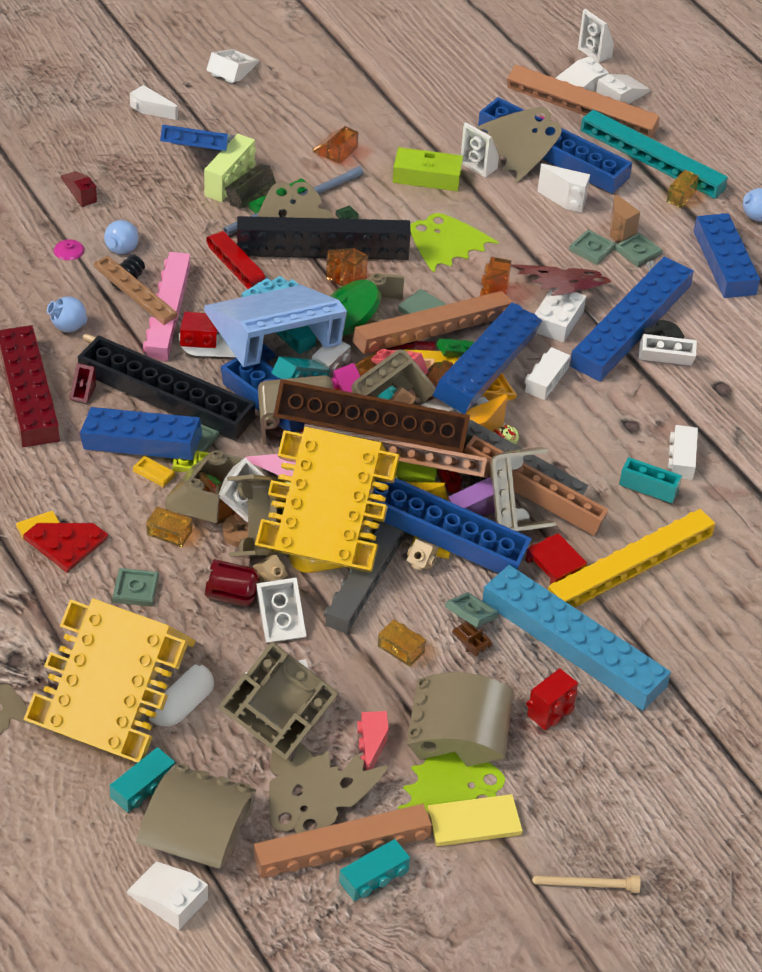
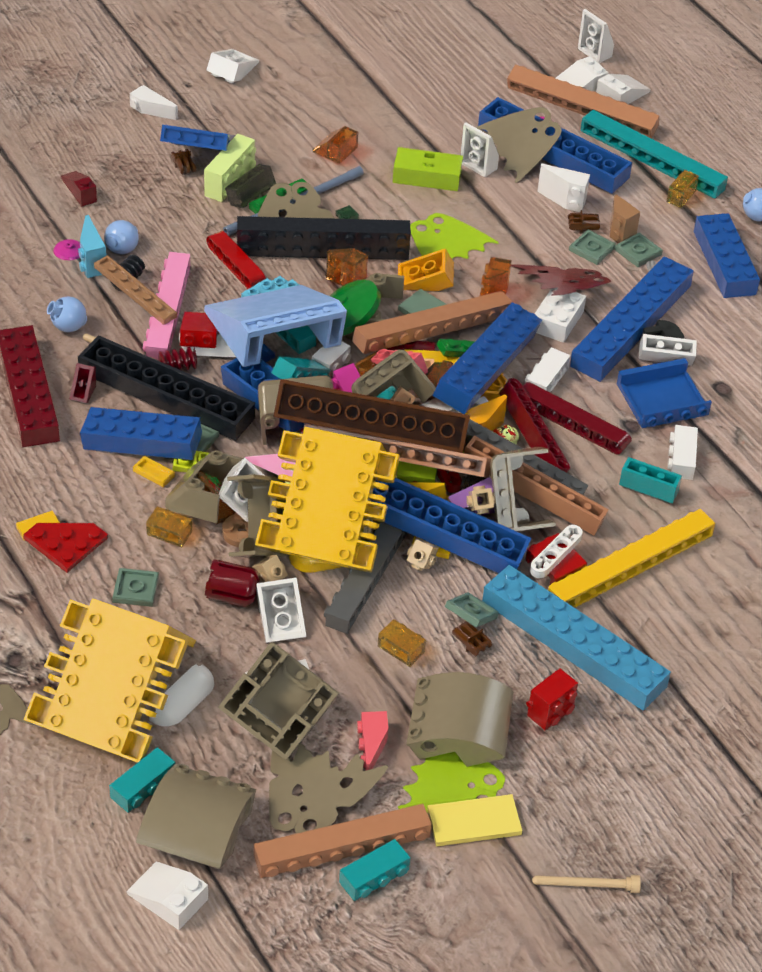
none -> medium azure slope [78,215,106,278]
none -> dark red piece [158,347,197,371]
none -> reddish brown arm [171,149,197,175]
none -> light orange slope [398,248,454,291]
none -> tan brick [466,485,496,514]
none -> dark red beam [499,378,570,473]
none -> dark red beam [523,382,632,455]
none -> white beam [530,525,583,578]
none -> reddish brown arm [568,210,600,234]
none -> blue panel [617,358,712,428]

